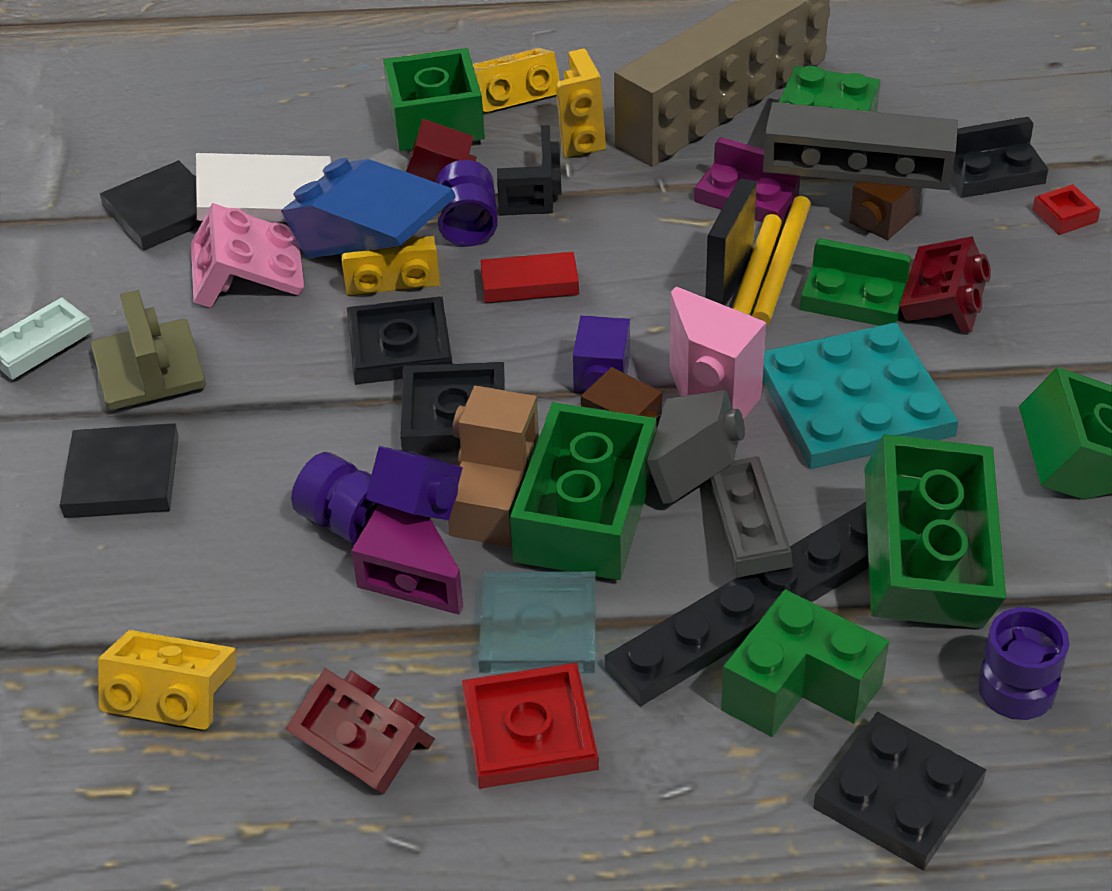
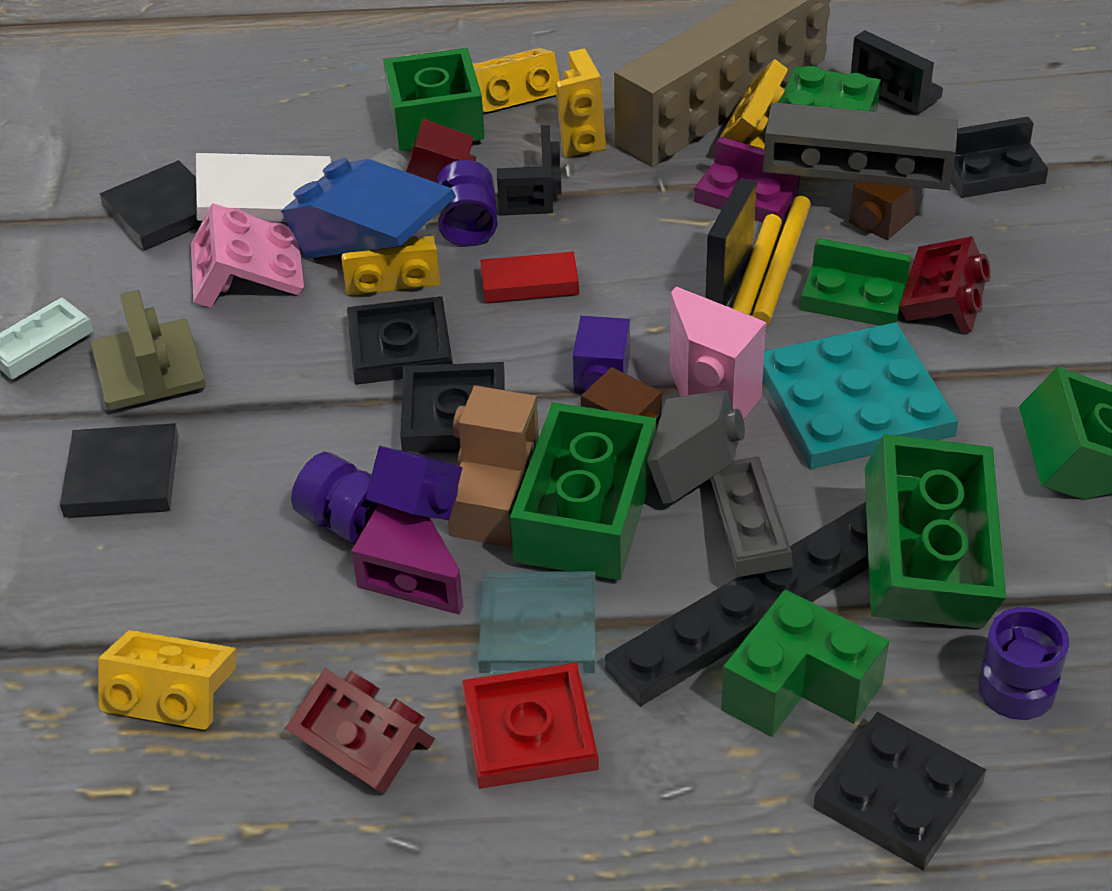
red tile [1032,184,1101,235] -> none
none -> yellow bracket [720,59,788,149]
none -> black bracket [851,30,943,114]

